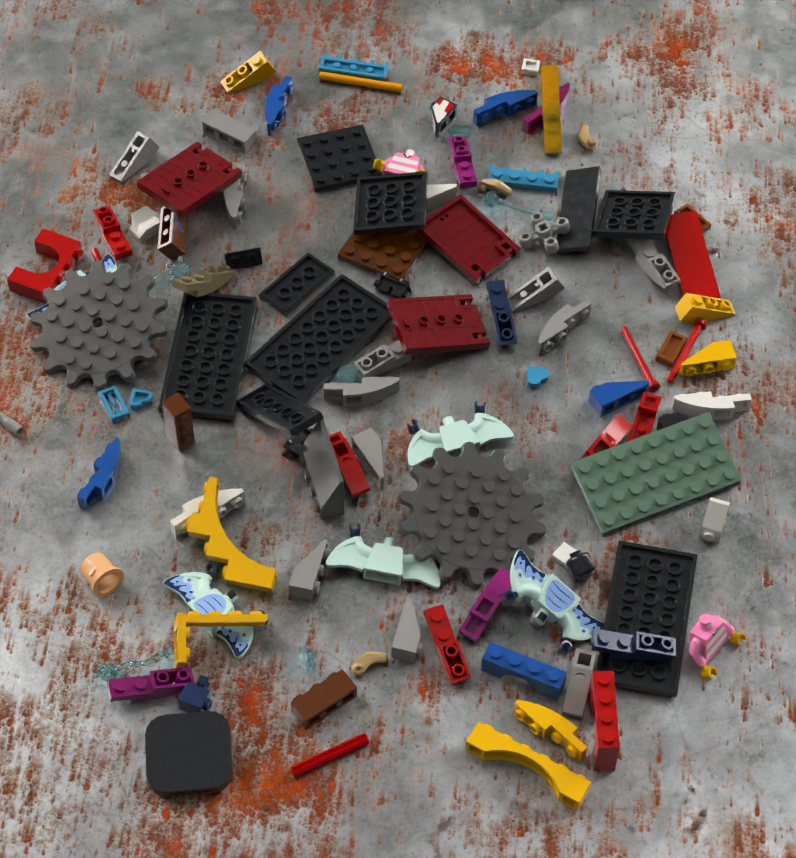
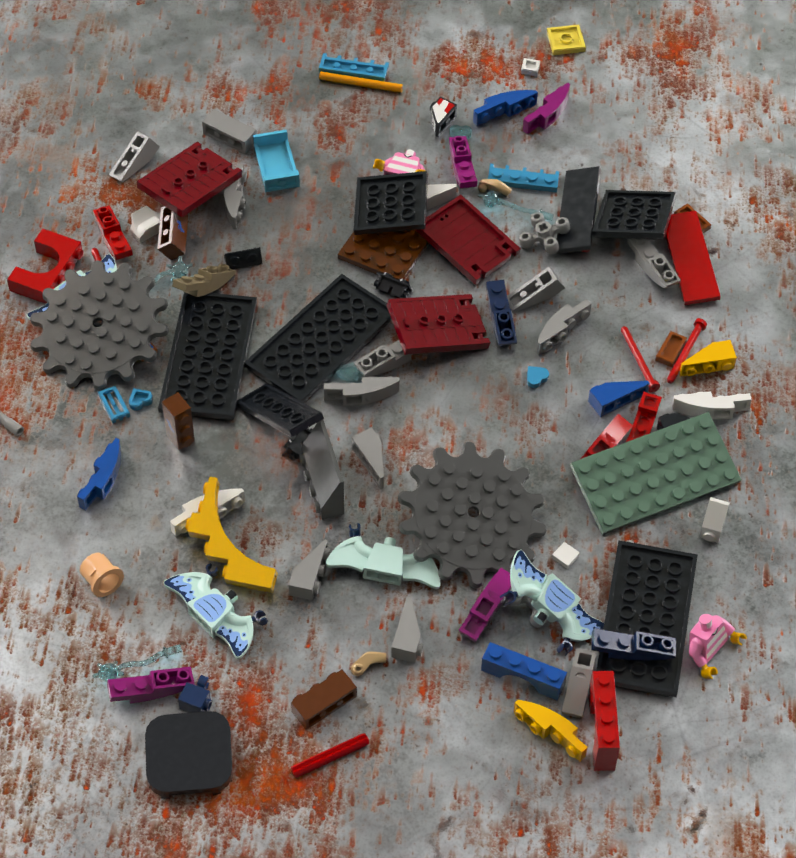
yellow bracket [174,611,268,668] -> none
yellow slope [220,51,276,94] -> none
black tile [259,252,335,317] -> none
blue slope [265,75,294,136] -> none
black plate [296,124,382,192] -> none
clear light blue tile [299,645,314,671] -> none
red slope [329,431,370,498] -> none
light aqua torso [407,401,514,468] -> none
red slope [423,604,471,684] -> none
yellow arch [465,722,591,811] -> none
yellow arch [541,65,562,153] -> none
black head [566,550,596,581] -> none
tan arm [578,124,597,150] -> none
yellow slope [675,293,735,323] -> none
none -> medium azure panel [253,130,300,192]
none -> light yellow tile [547,25,586,55]

